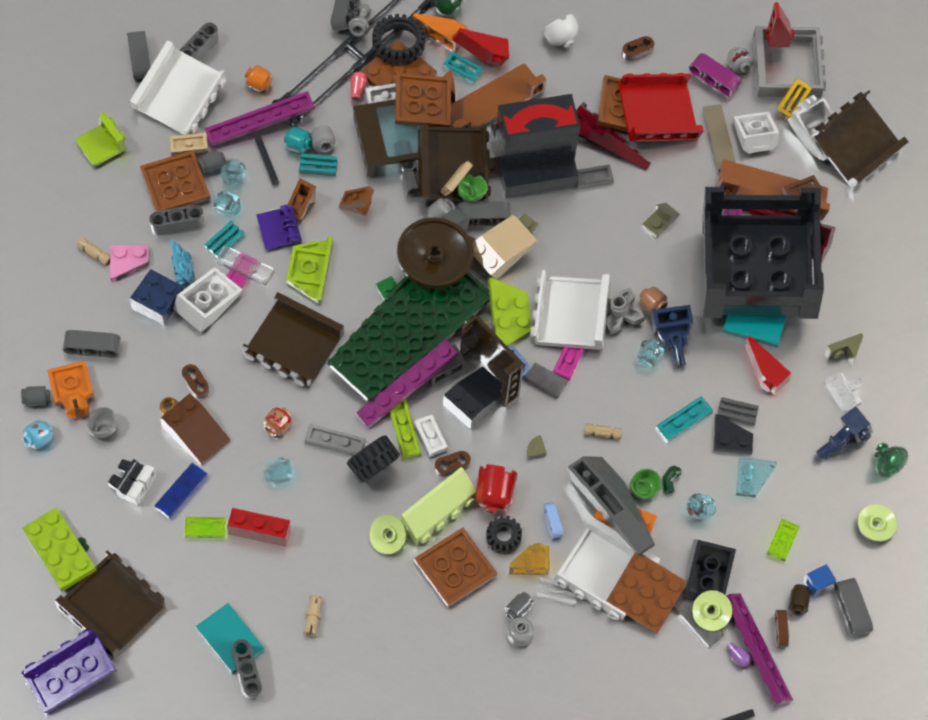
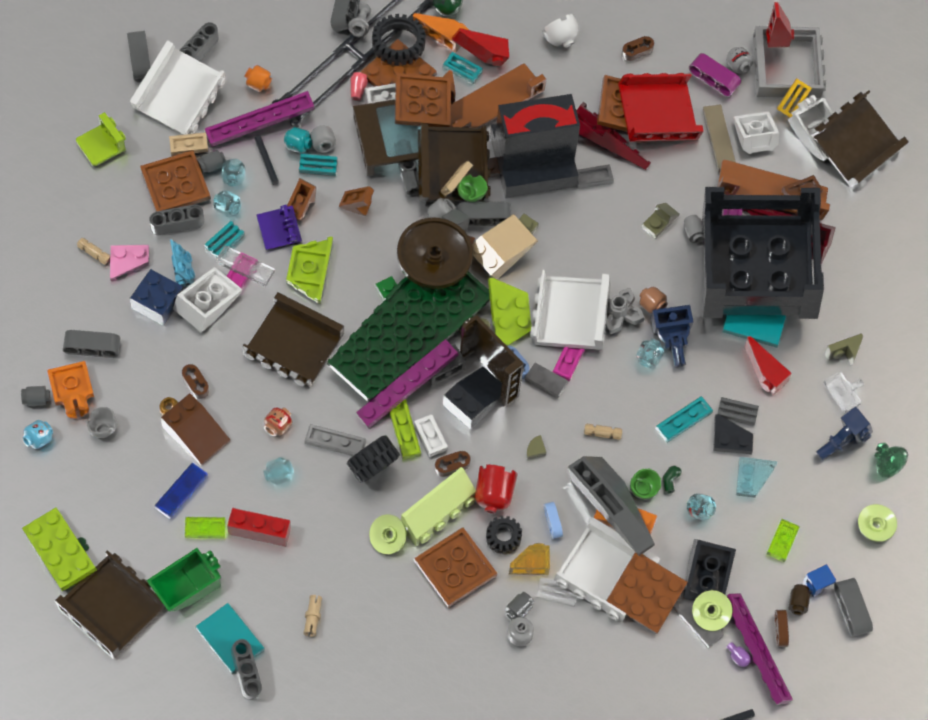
bracket [21,629,117,714] -> none
hips [108,459,156,506] -> none
none -> green piece [146,548,221,612]
none -> light grey brick [684,215,704,243]

